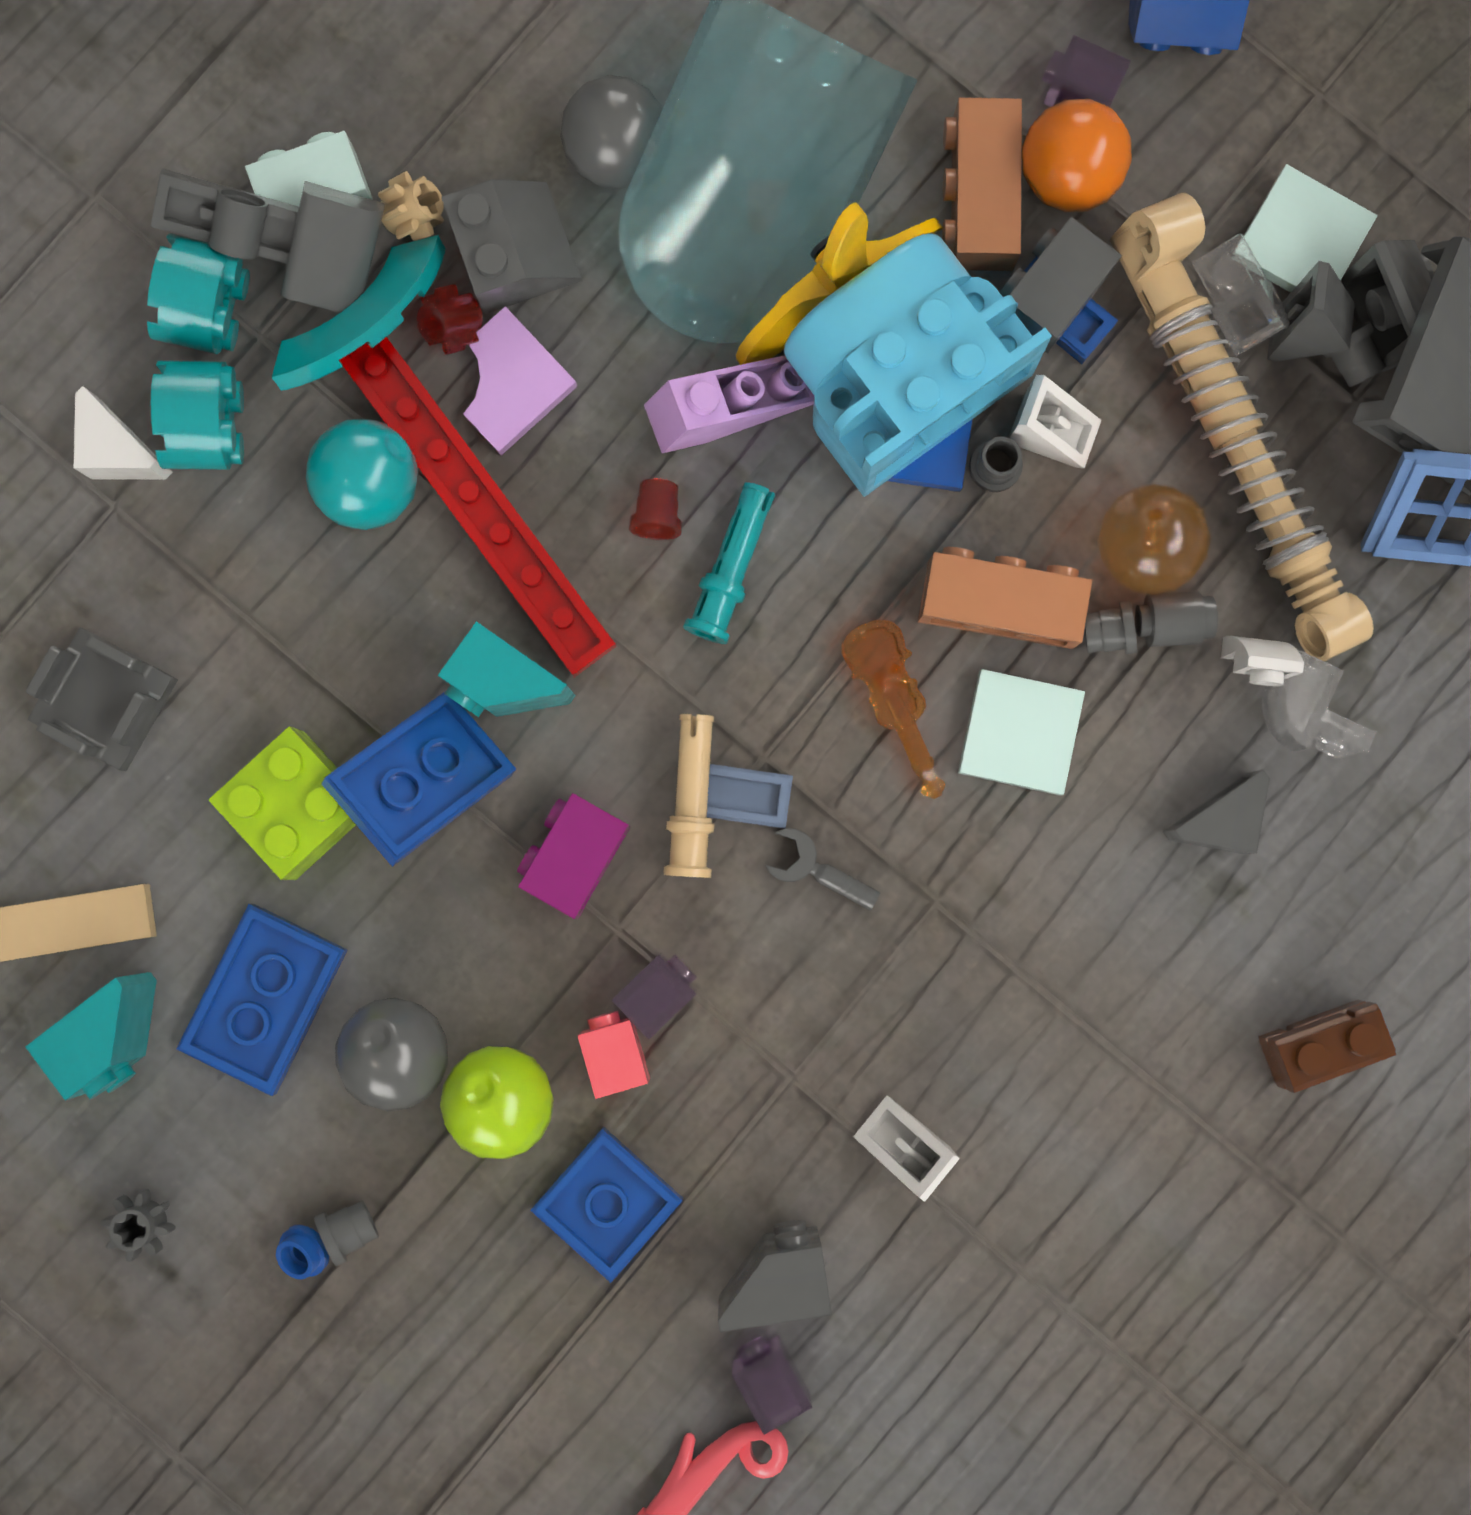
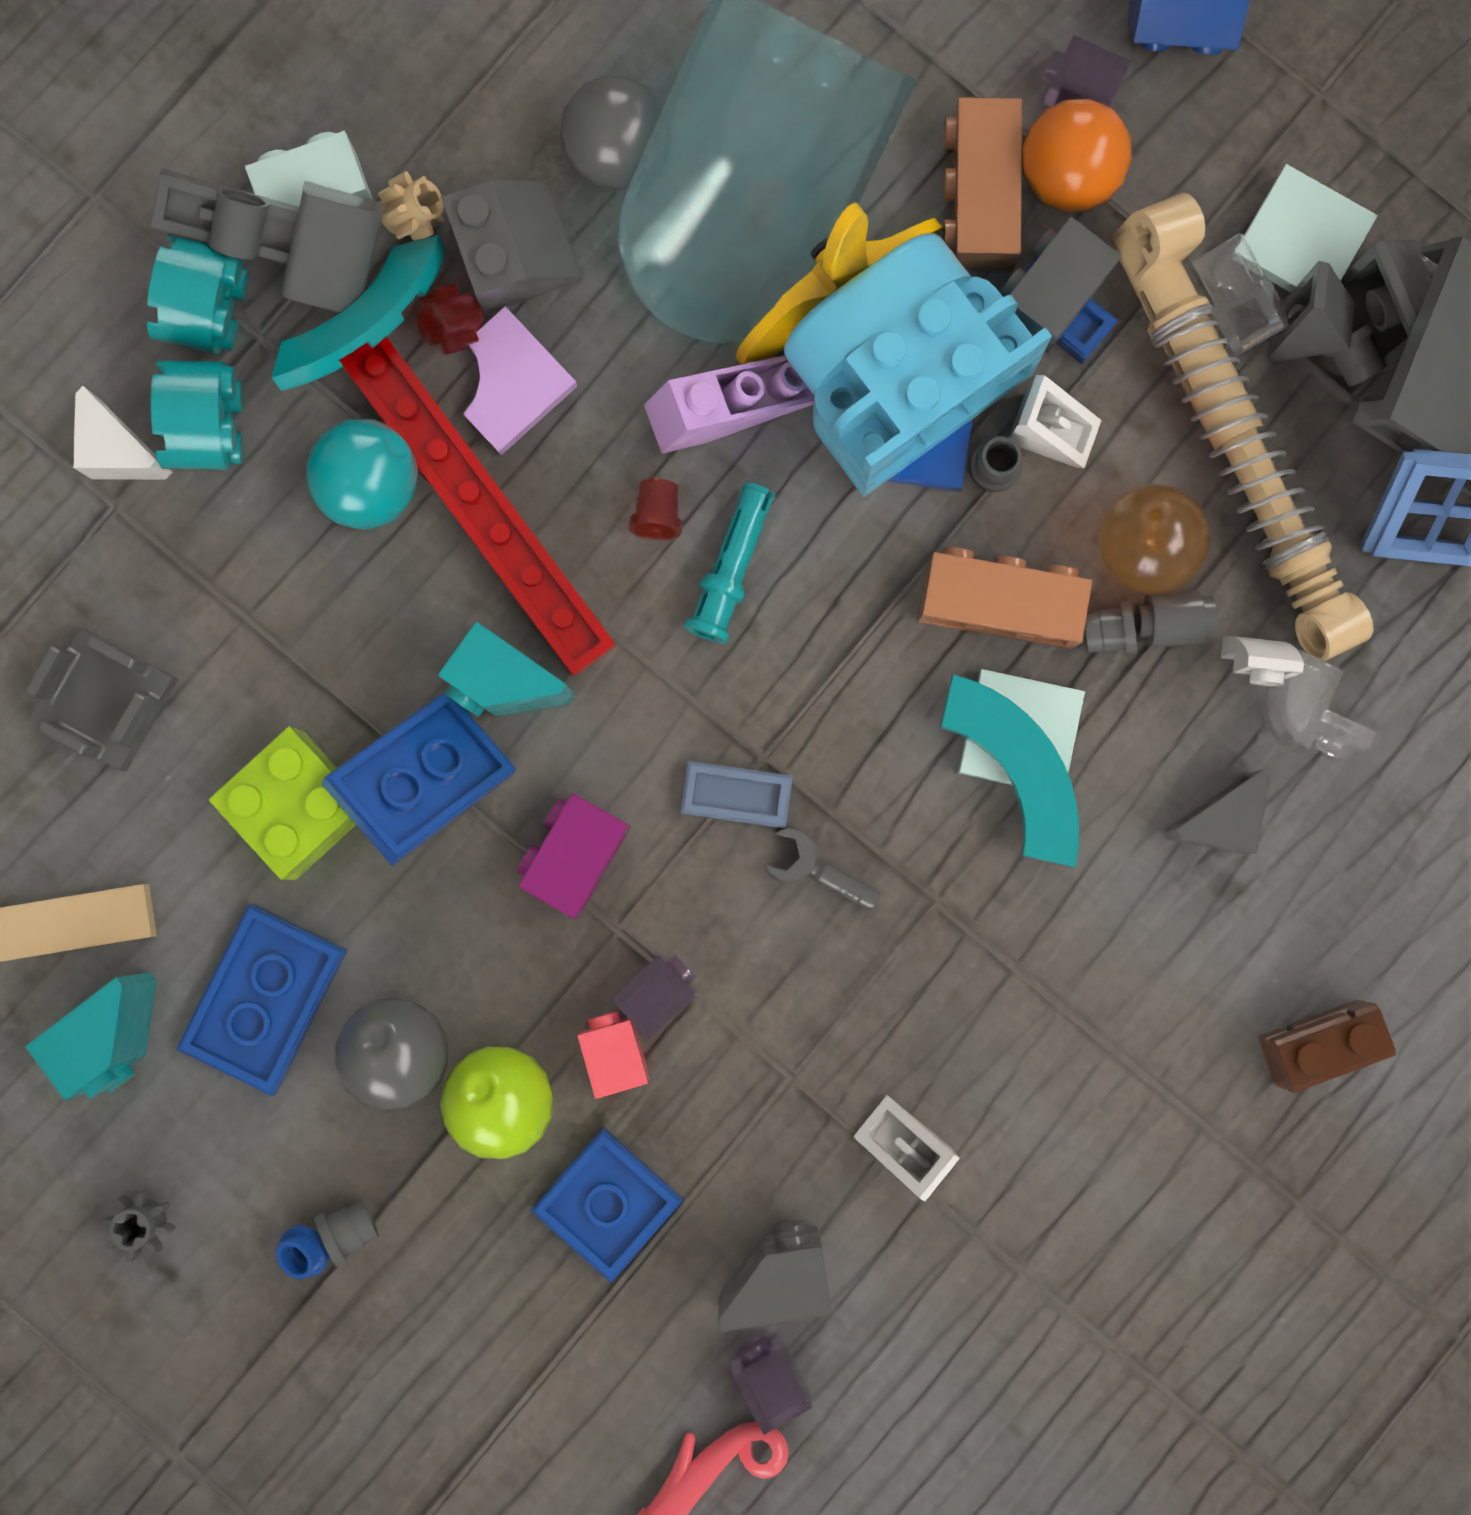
tan pin [664,714,714,878] -> none
clear orange piece [841,620,945,799] -> none
none -> teal tile [940,675,1079,868]

